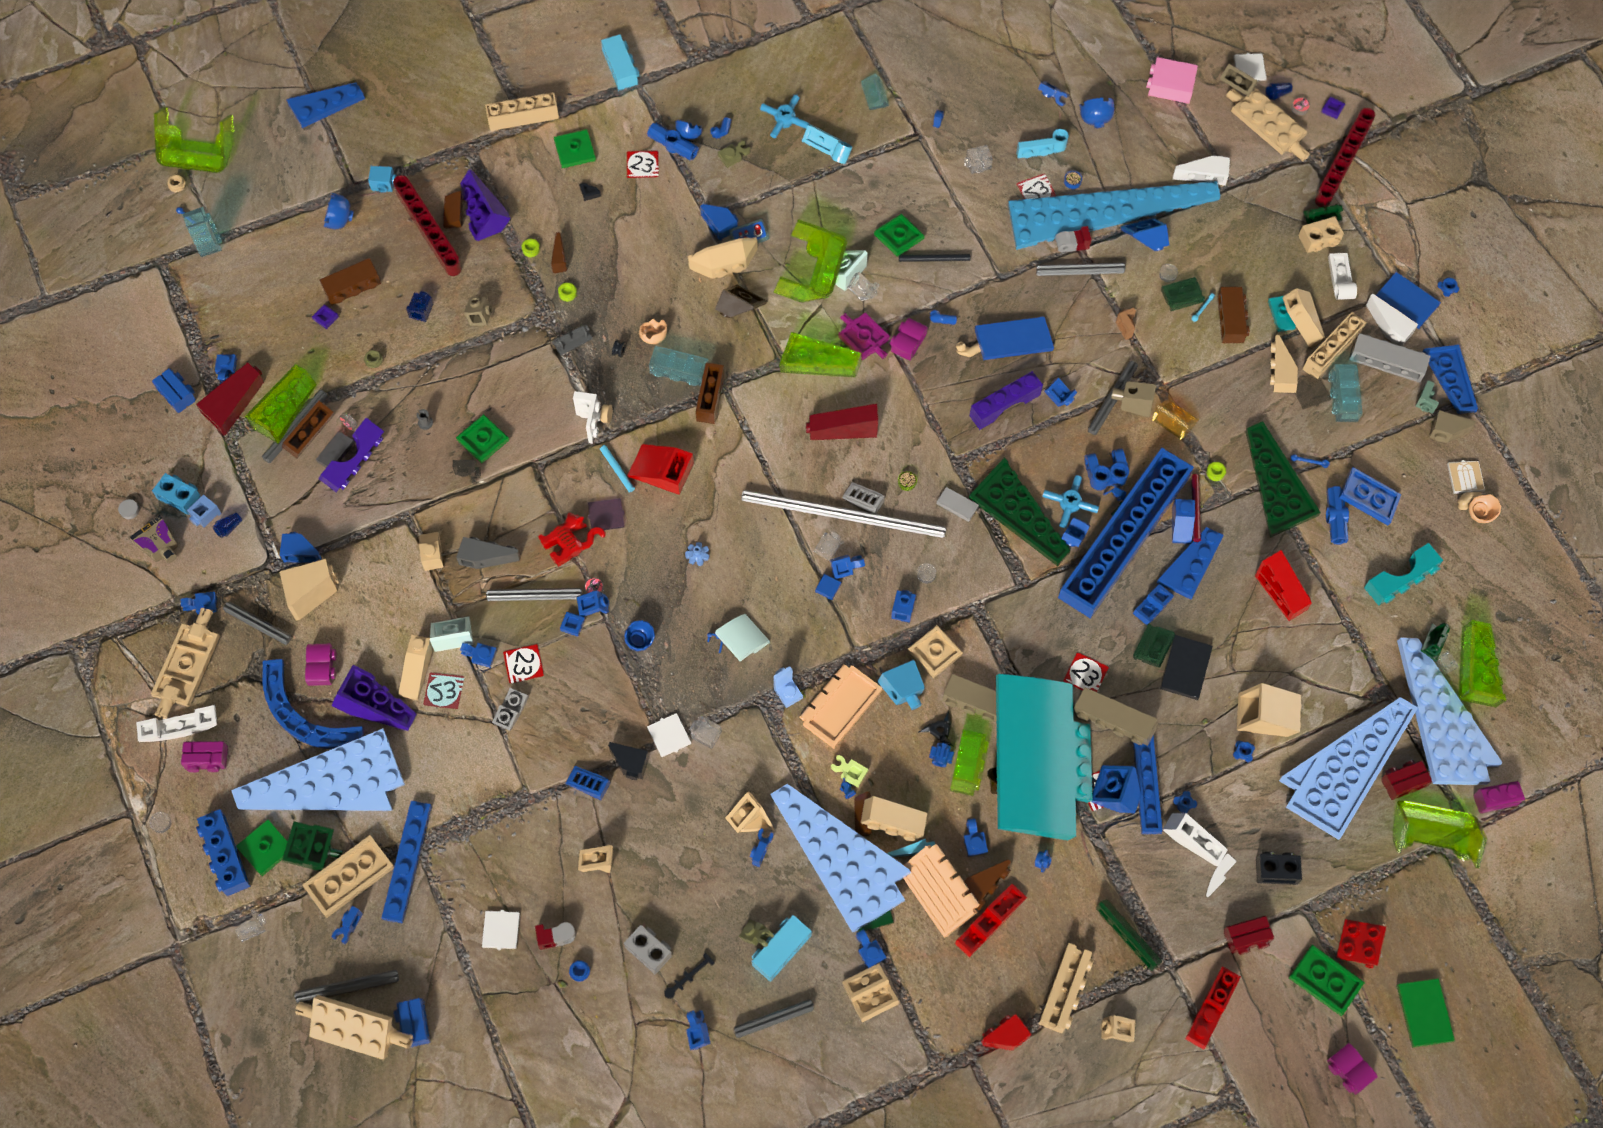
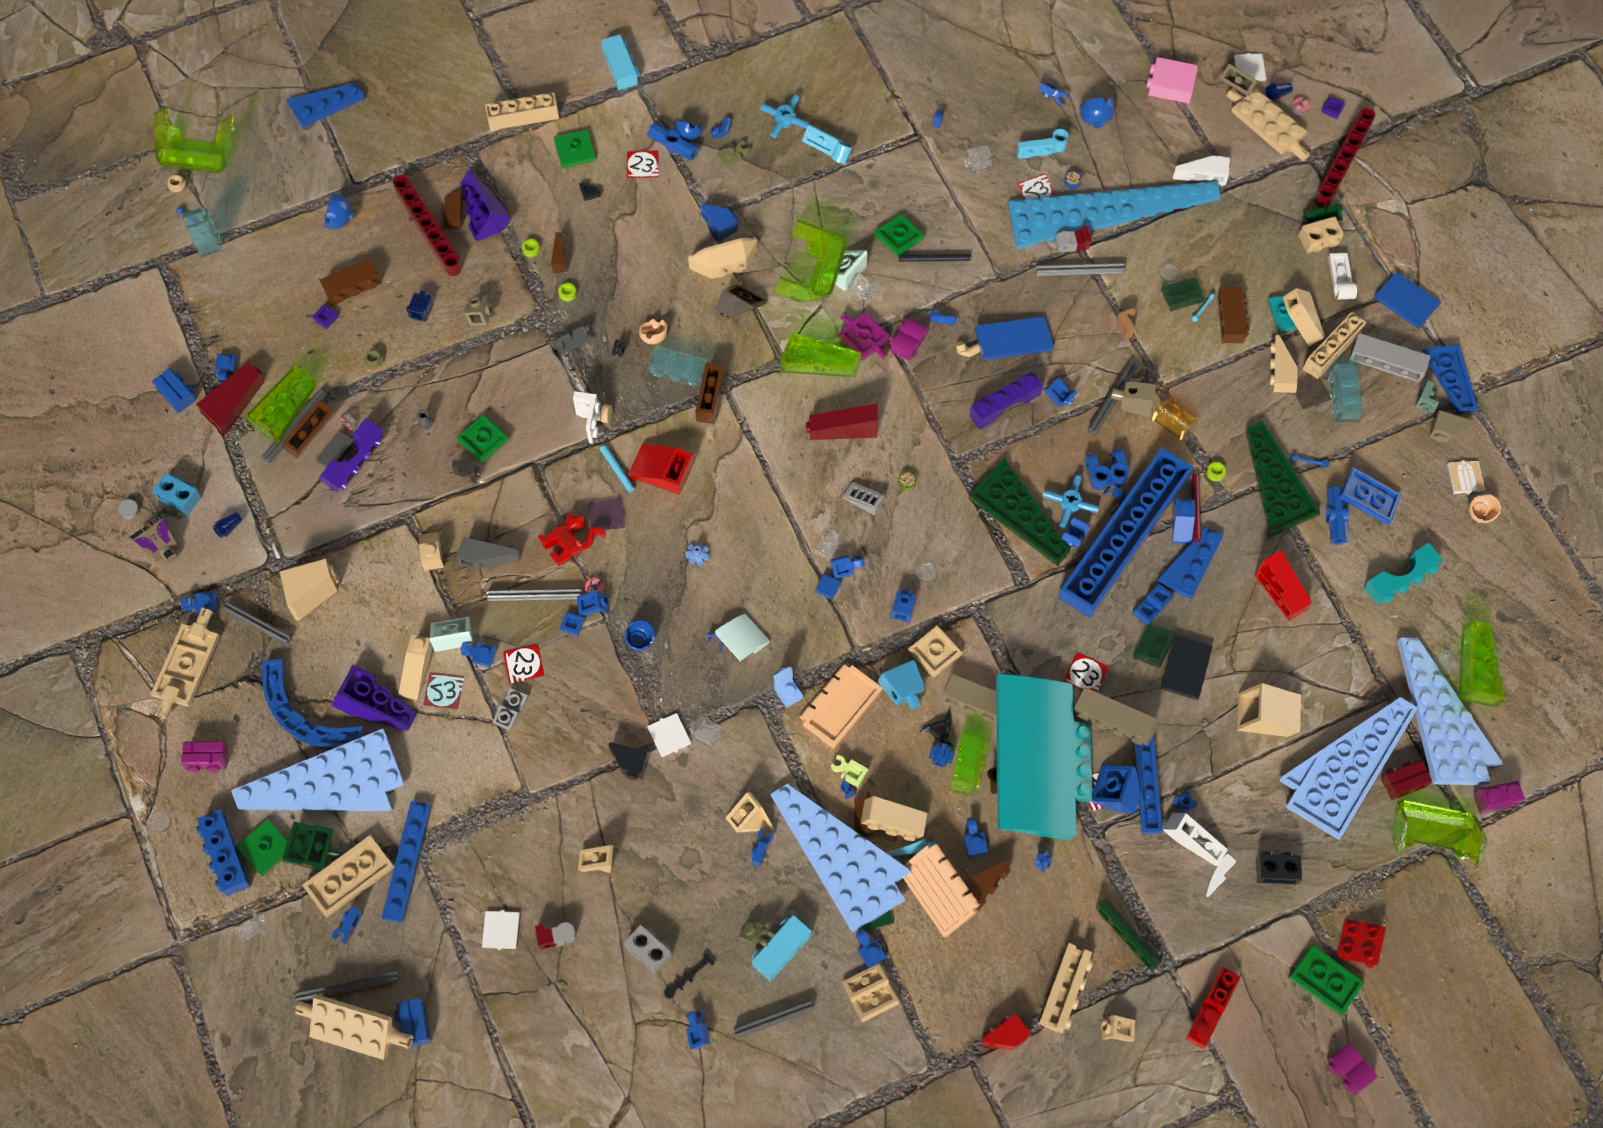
white slope [137,705,217,742] -> none
medium blue brick [187,494,222,527] -> none
blue slope [280,532,322,563] -> none
magenta brick [305,643,336,686] -> none
dark azure brick [368,166,397,192] -> none
blue slope [566,766,611,801] -> none
blue plate [569,960,590,982] -> none
slope [729,219,769,244] -> none
axle [741,490,946,538] -> none
clear light blue slope [861,74,889,110] -> none
light grey tile [937,487,979,522] -> none
red slope [954,884,1027,958] -> none
blue slope [1120,218,1169,251] -> none
dark red brick [1223,916,1274,955] -> none
blue plate [1233,741,1255,762] -> none
white slope [1366,294,1418,346] -> none
green tile [1396,978,1455,1048] -> none
dark green hinge [1420,623,1450,662] -> none
blue plate [1437,278,1459,297] -> none
tan arm [1457,492,1482,510] -> none

